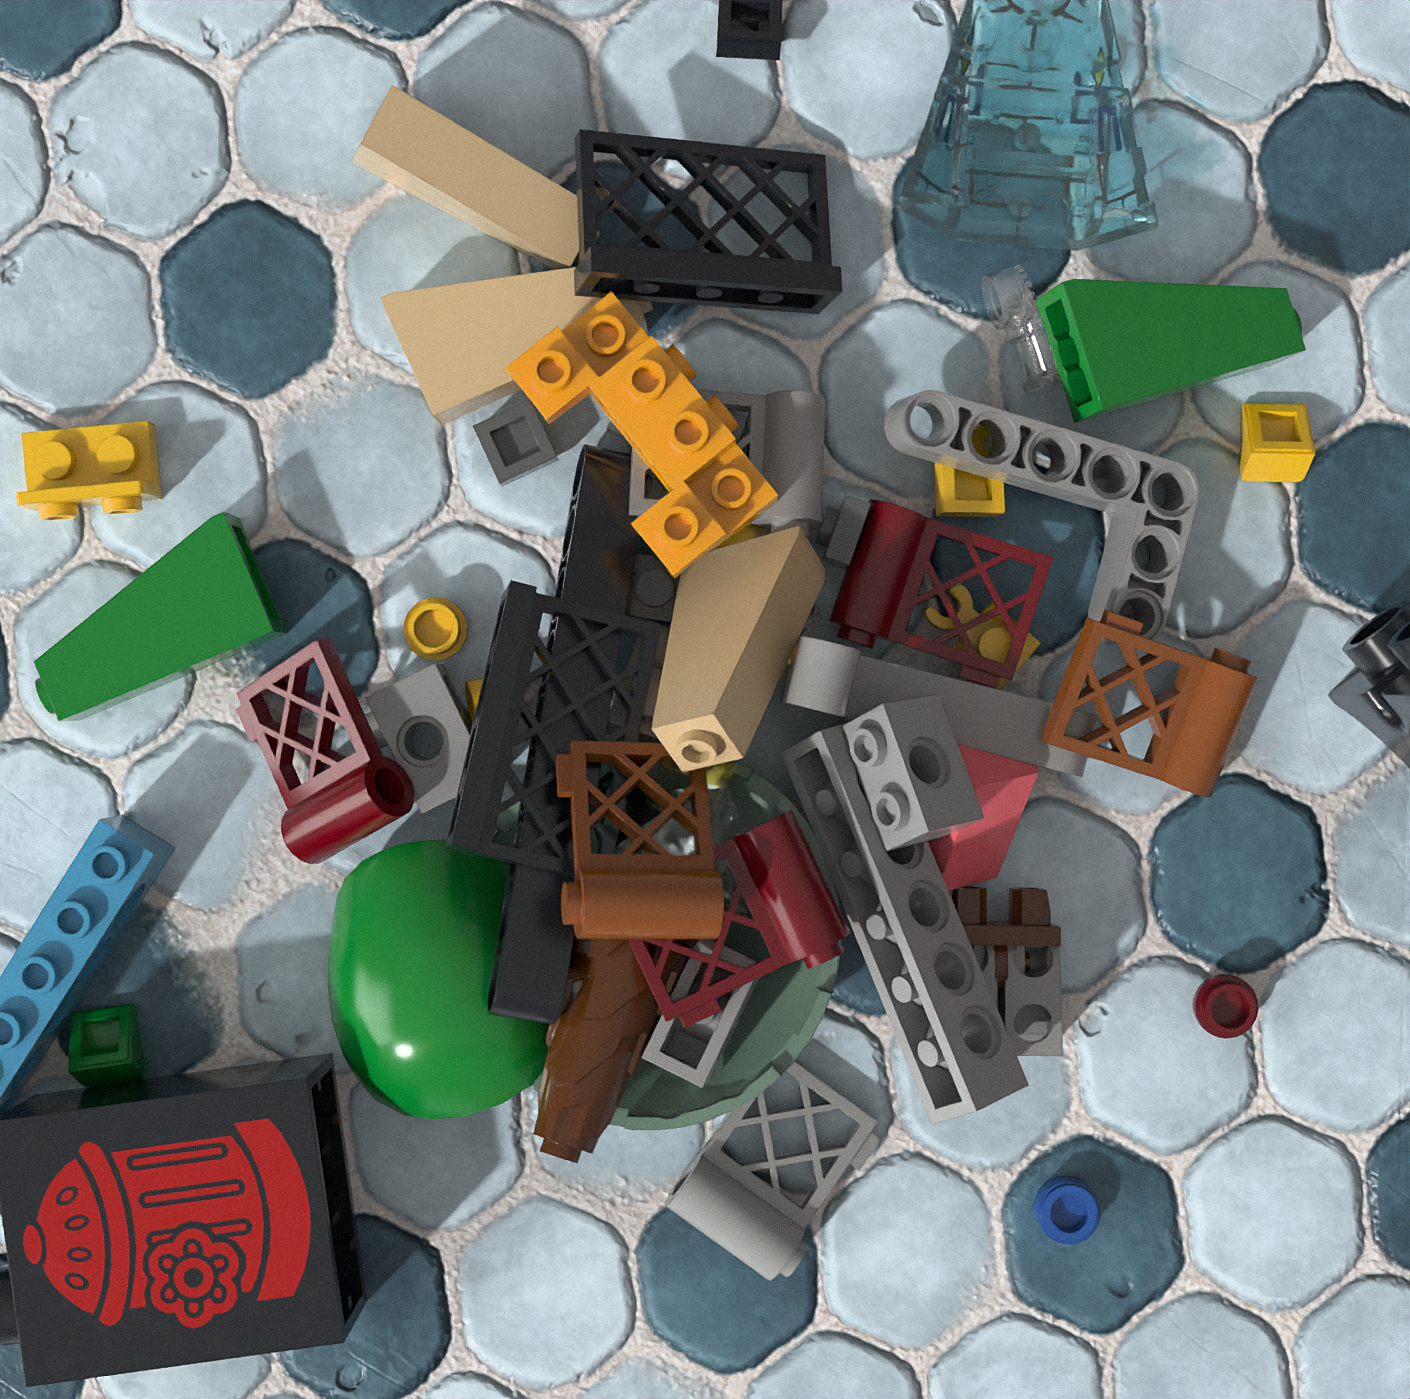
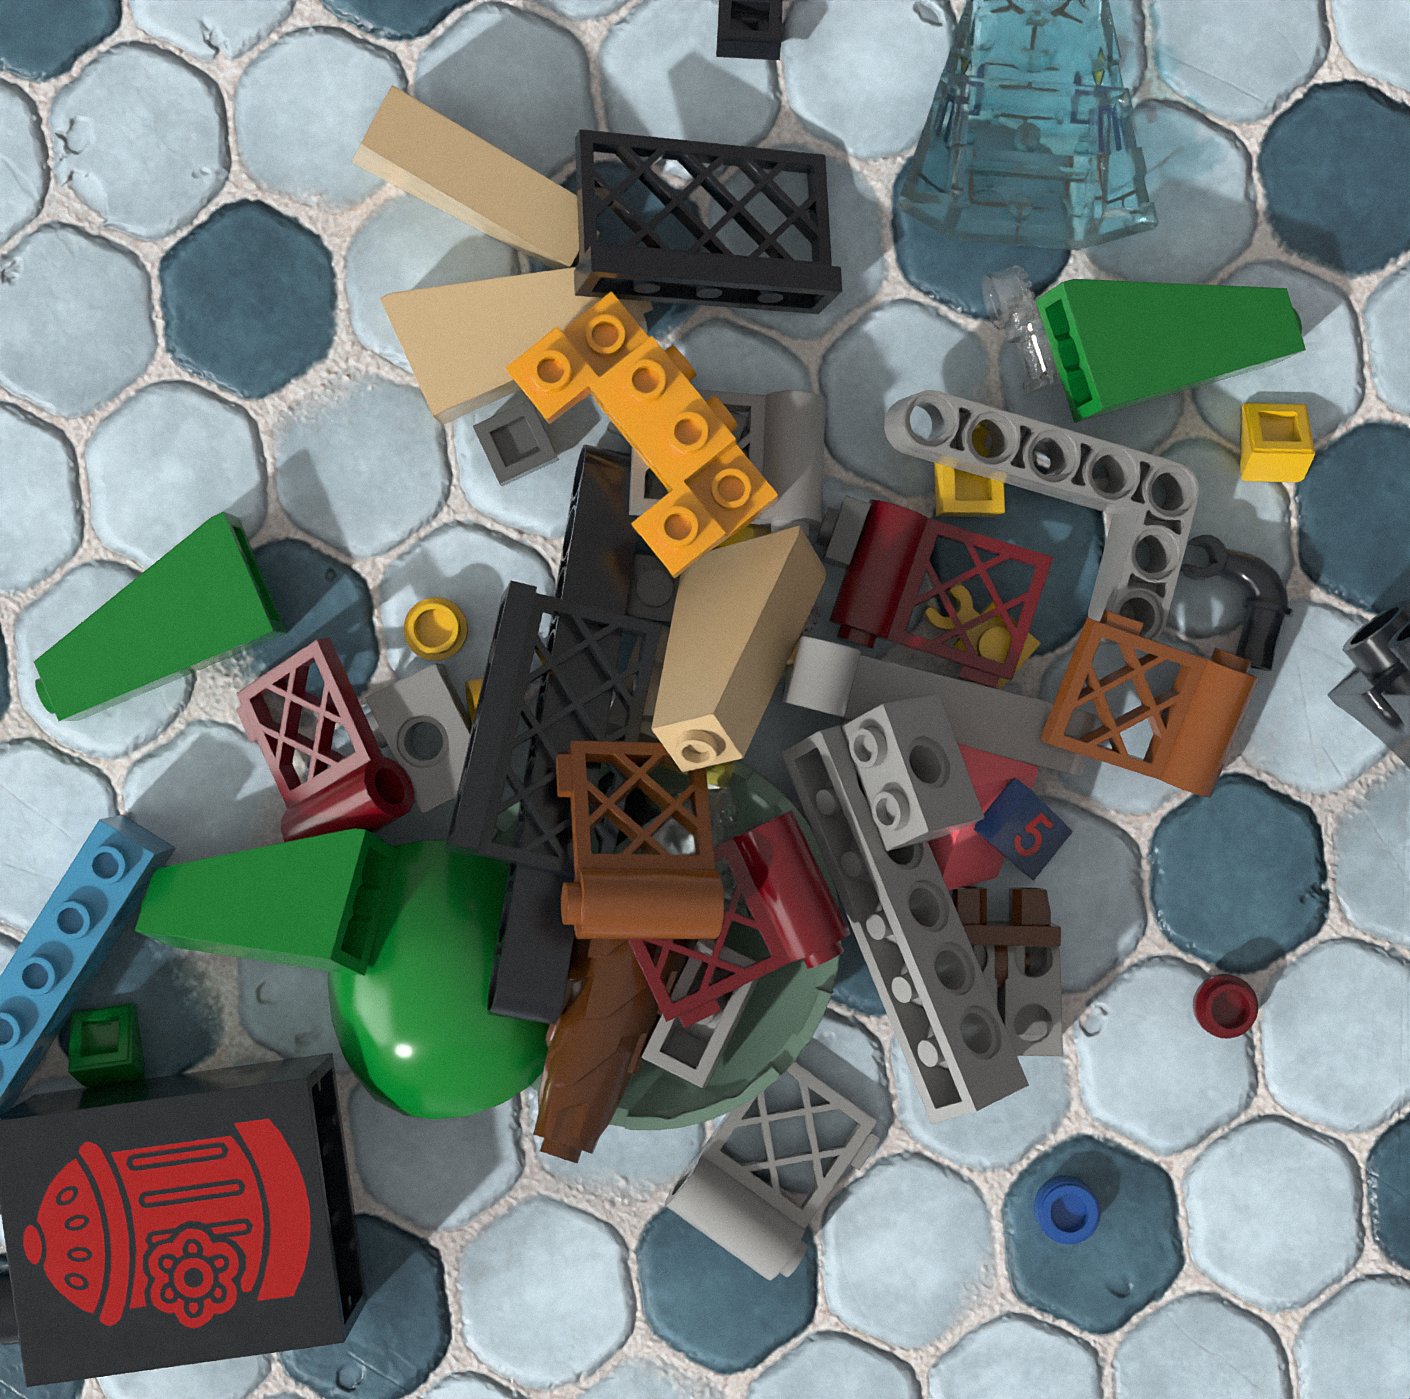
yellow bracket [16,421,162,520] -> none
none -> green slope [135,828,399,976]
none -> dark blue tile [974,778,1073,881]
none -> black piece [1180,535,1294,671]

